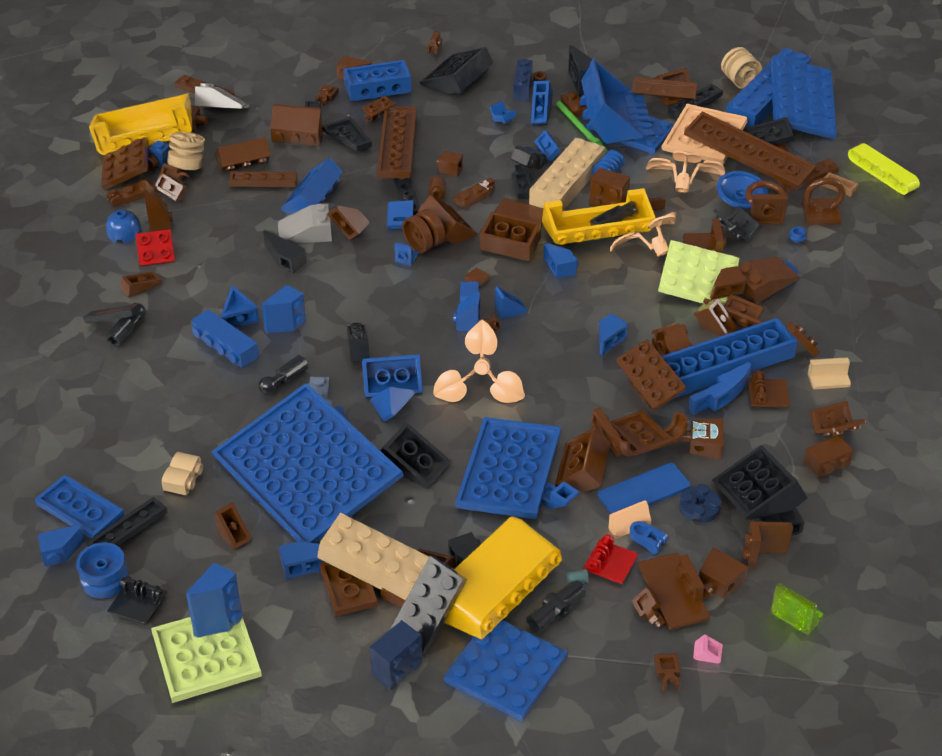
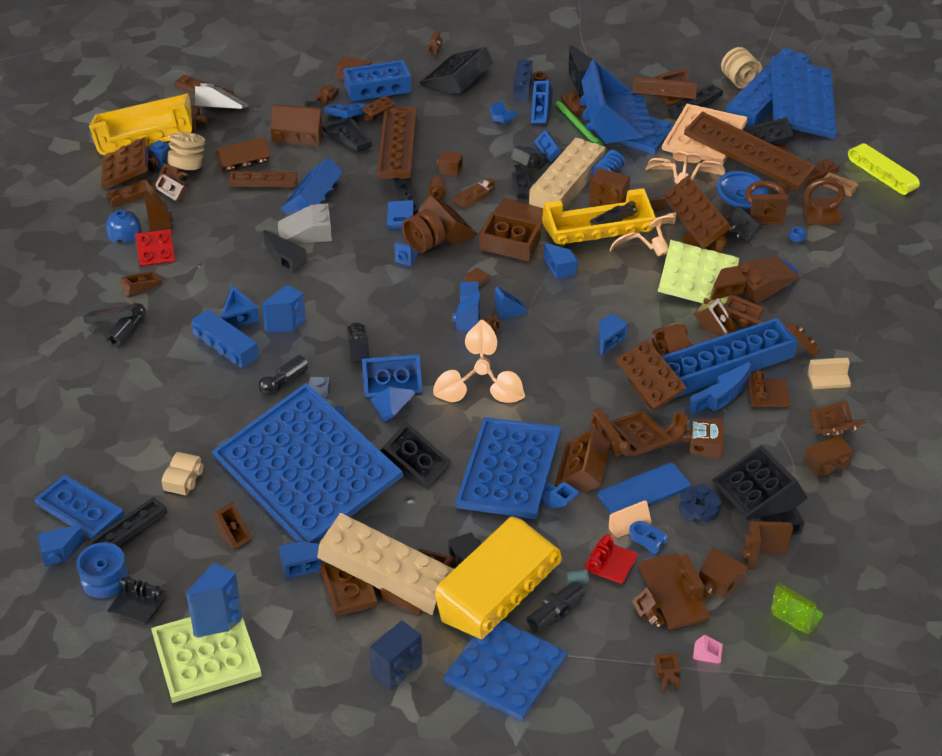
reddish brown slope [327,206,370,240] -> none
plate [390,556,467,657] -> none
none -> blue plate [325,102,368,119]
none -> reddish brown plate [661,176,732,249]

